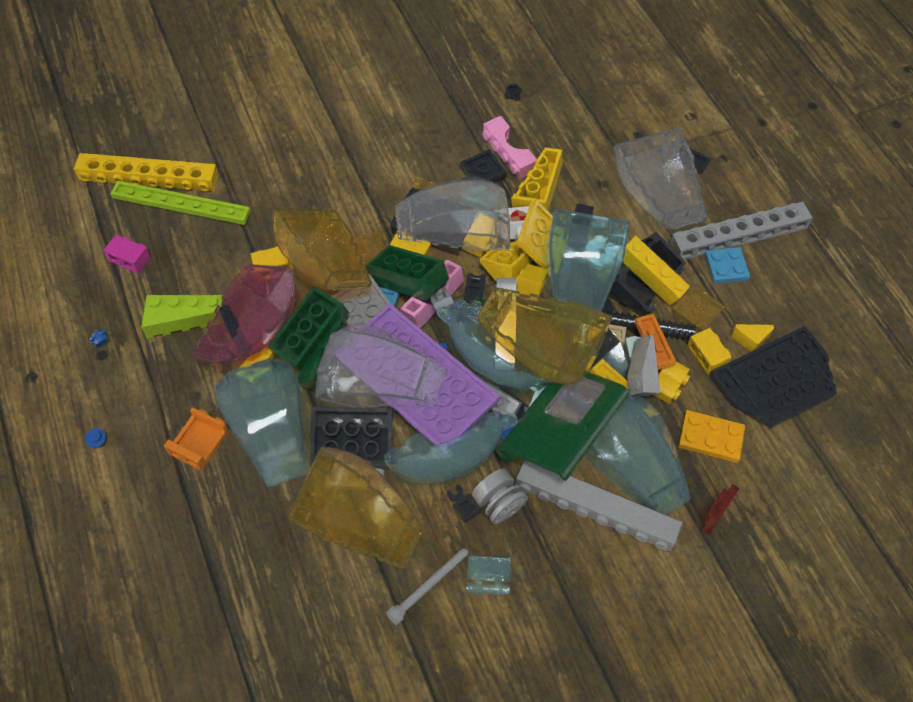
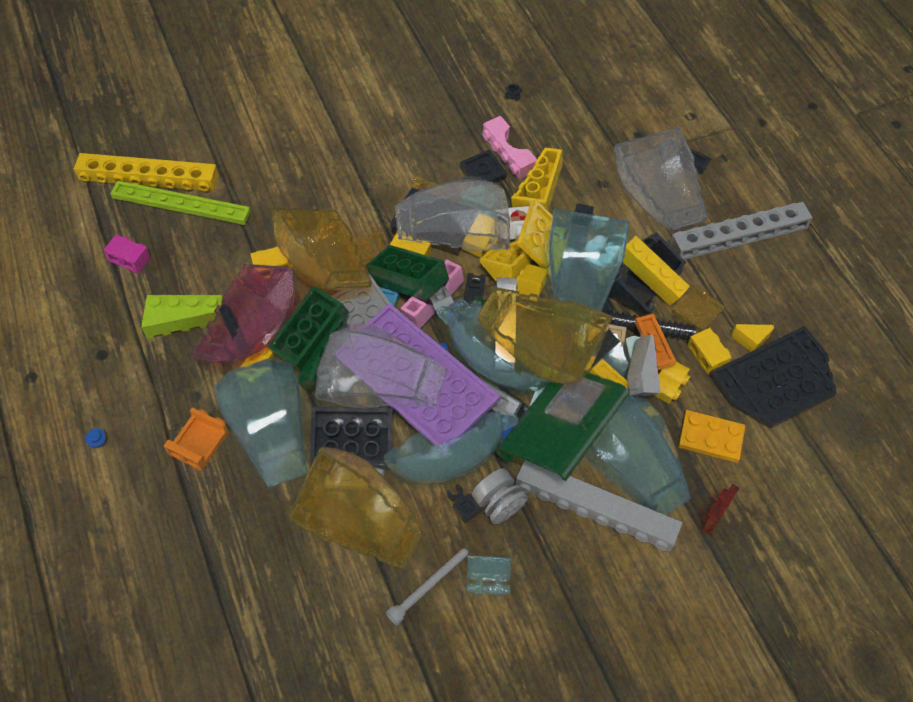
blue plate [89,330,109,347] -> none
dark azure plate [704,247,750,284] -> none

